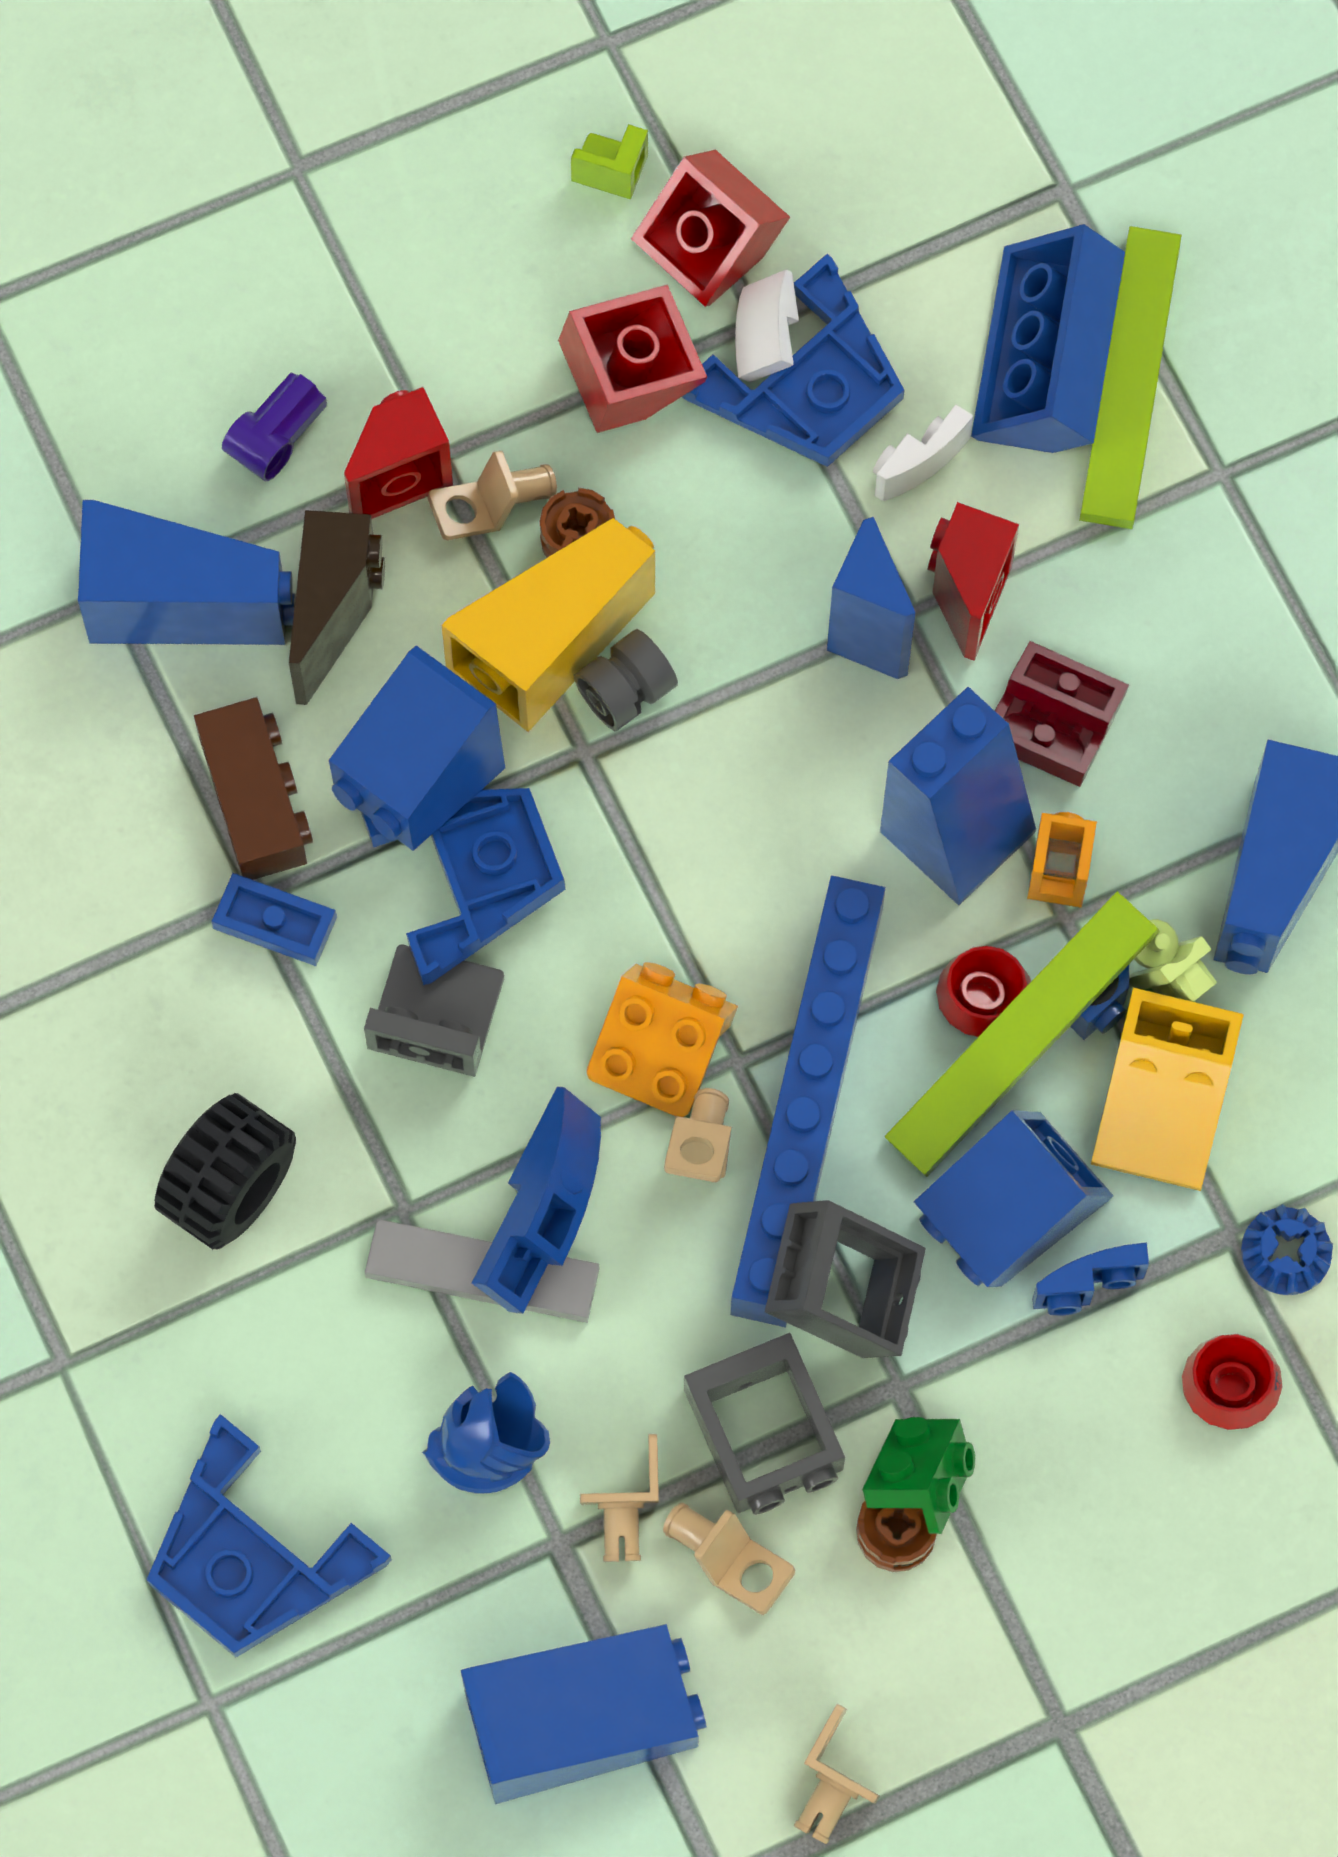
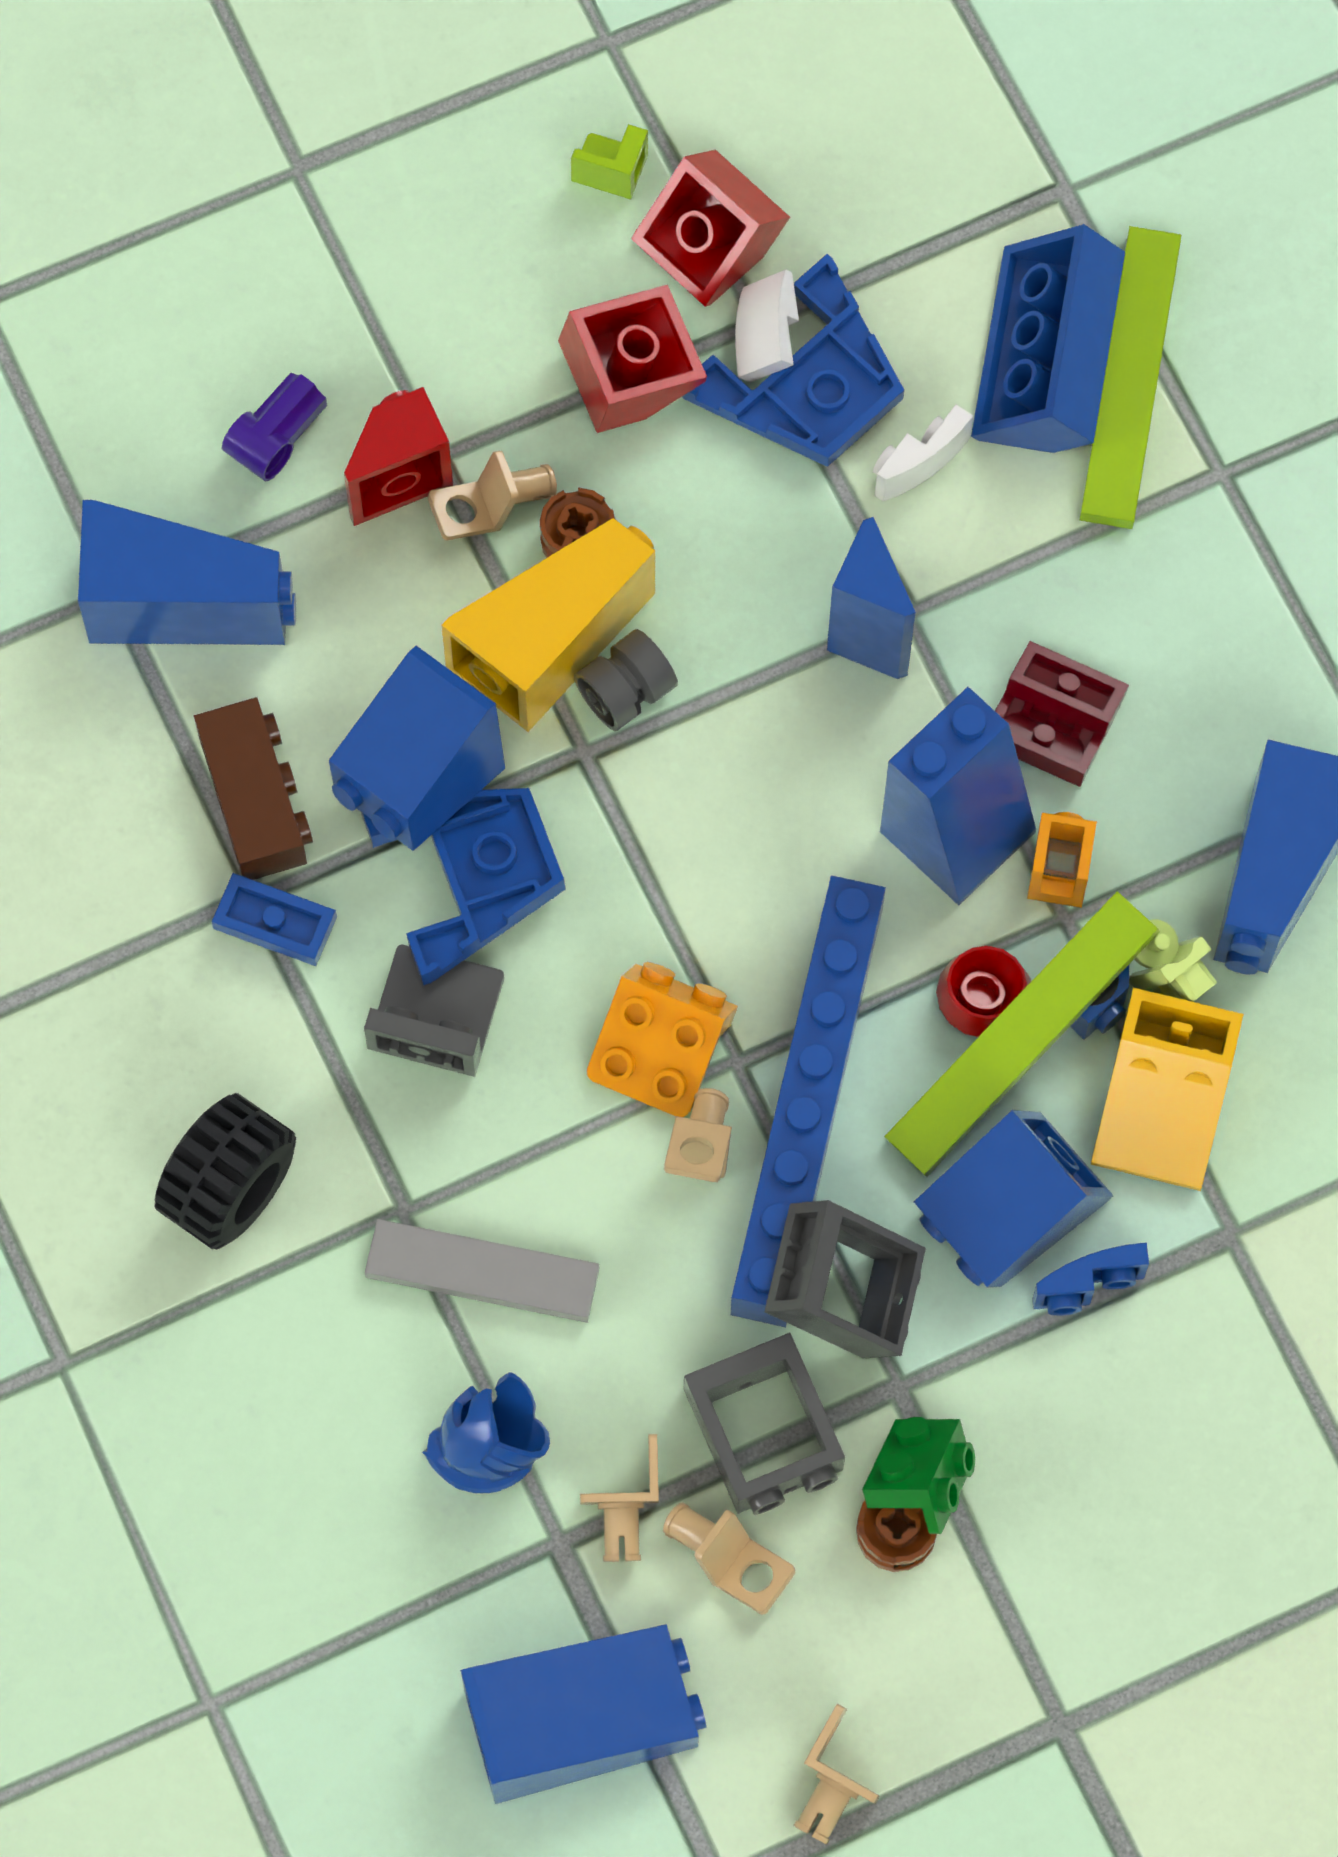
blue wing [146,1414,392,1658] -> none
dark brown slope [289,510,385,705] -> none
blue slope [472,1087,601,1314] -> none
red slope [927,502,1019,661] -> none
red hat [1182,1334,1283,1430] -> none
blue gear [1241,1204,1333,1295] -> none

